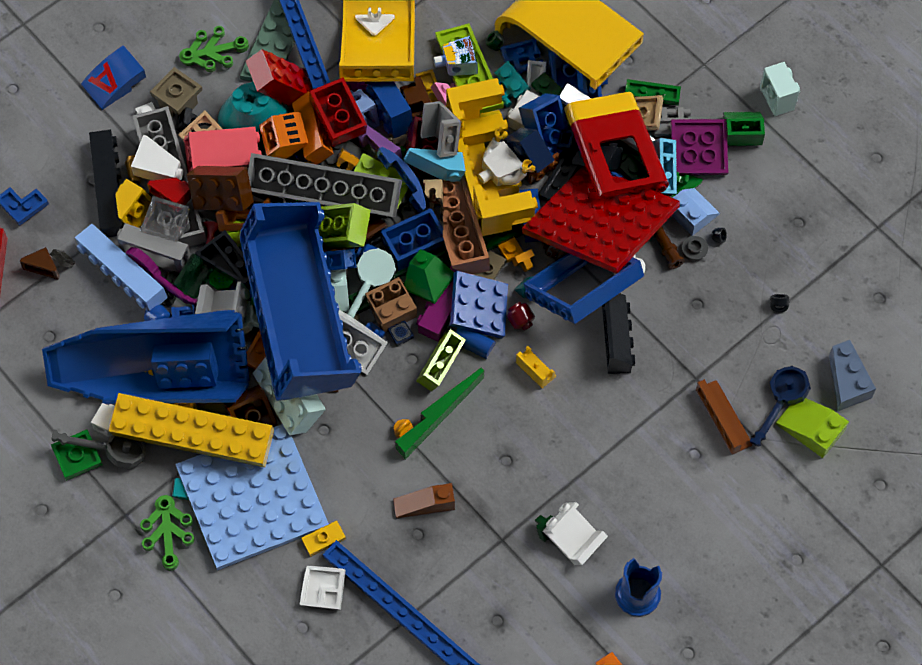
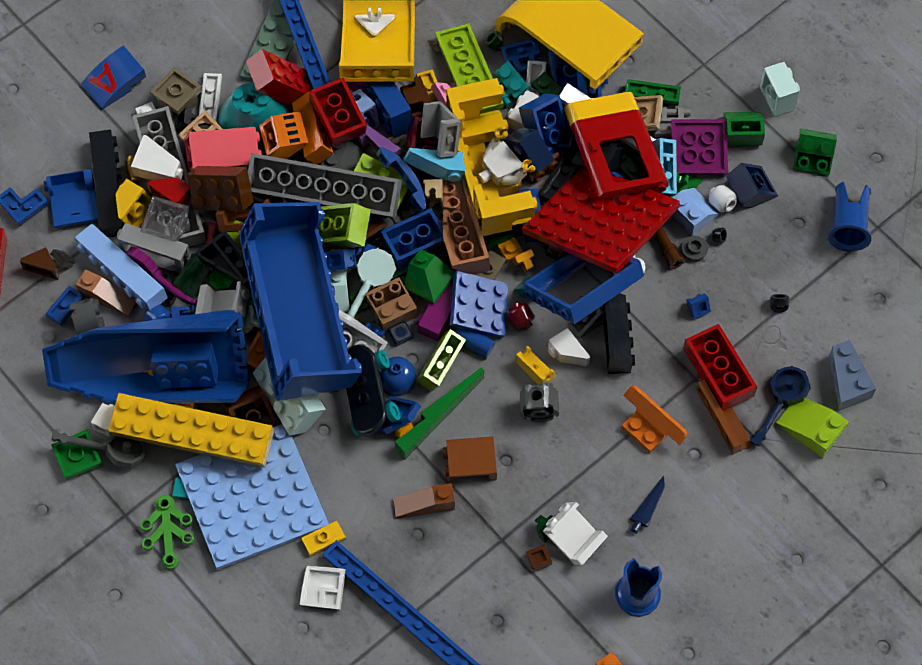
bright green plant [179,26,249,72] -> none
light orange tile [336,149,359,170] -> none
torso [433,36,478,76] -> none
none -> blue door [43,169,99,228]
none -> blue plate [45,286,85,326]
none -> dark grey brick [70,298,105,335]
none -> nougat slope [76,269,137,317]
none -> white tile [198,73,222,125]
none -> black piece [346,344,400,437]
none -> blue plate [376,396,421,434]
none -> blue cylinder [379,357,416,396]
none -> dark orange panel [443,436,497,483]
none -> dark grey brick [520,382,559,422]
none -> reddish brown plate [526,545,552,572]
none -> white slope [548,328,590,366]
none -> dark grey slope [568,296,604,338]
none -> orange plate [621,385,687,453]
none -> dark blue bar [630,475,665,534]
none -> red brick [683,324,757,411]
none -> blue tile [686,293,711,319]
none -> white head [709,185,737,213]
none -> dark blue slope [726,163,778,207]
none -> green slope [793,128,837,175]
none -> blue piece [828,182,871,251]

